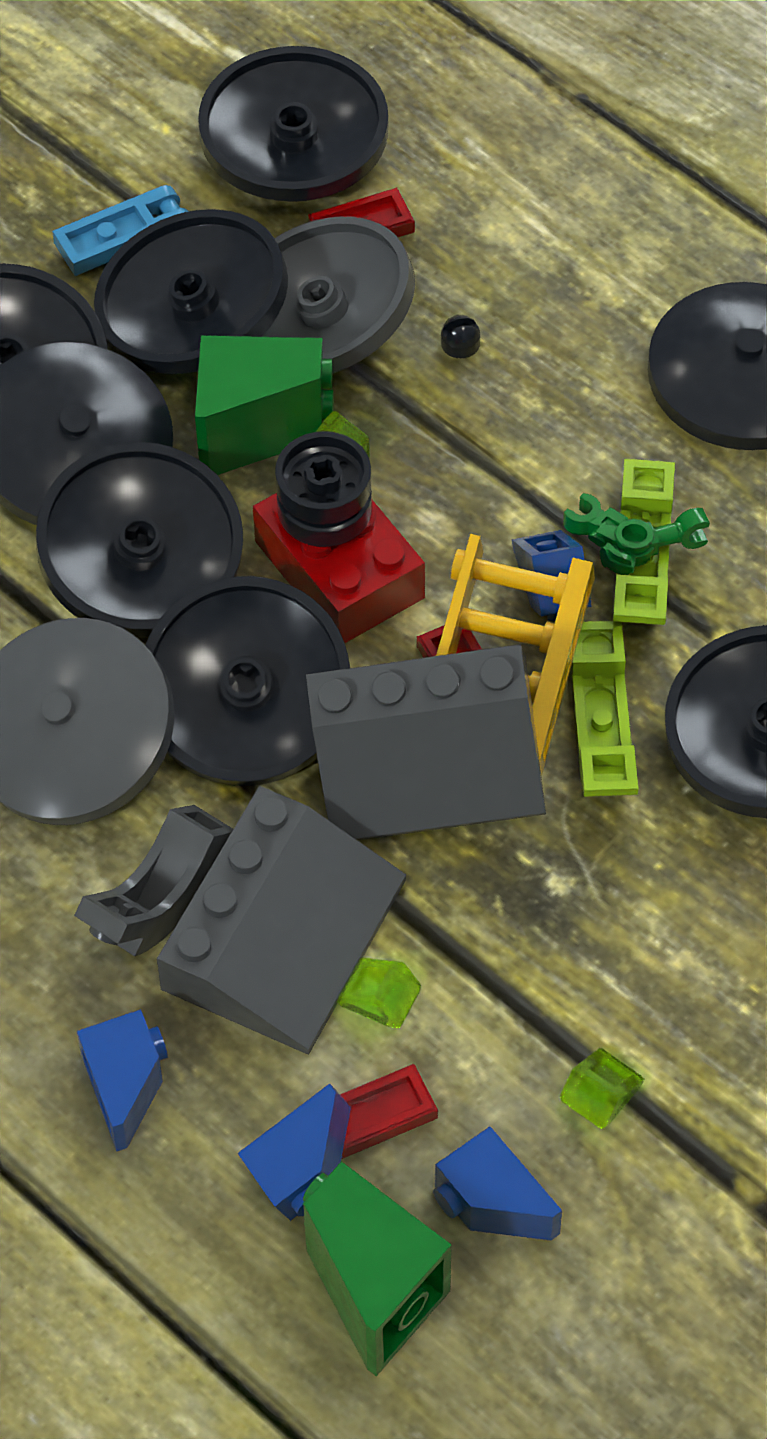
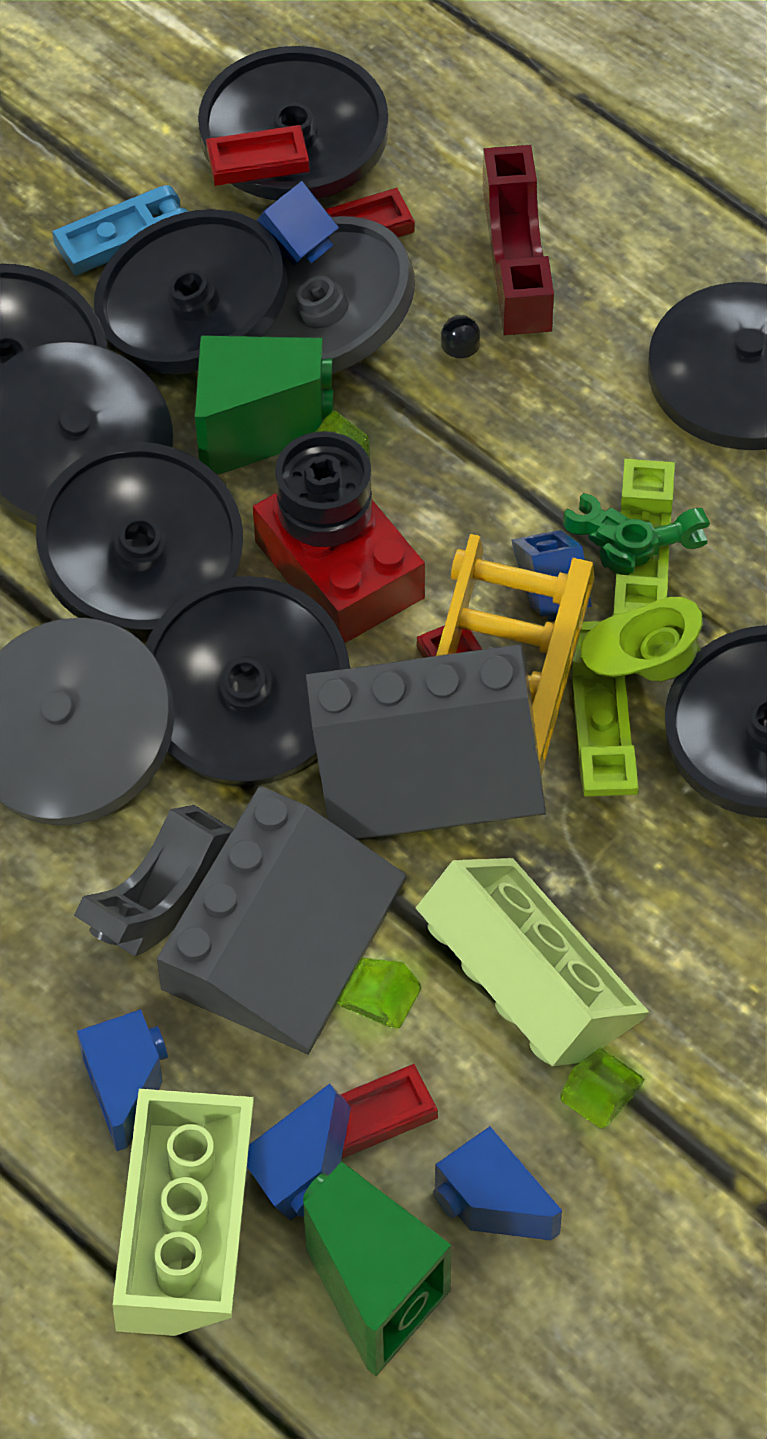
none -> yellowish green slope [112,1089,254,1336]
none -> red tile [206,125,309,186]
none -> blue slope [256,181,339,265]
none -> yellowish green slope [416,858,650,1067]
none -> dark red arch [483,145,554,336]
none -> lime piece [580,597,703,682]

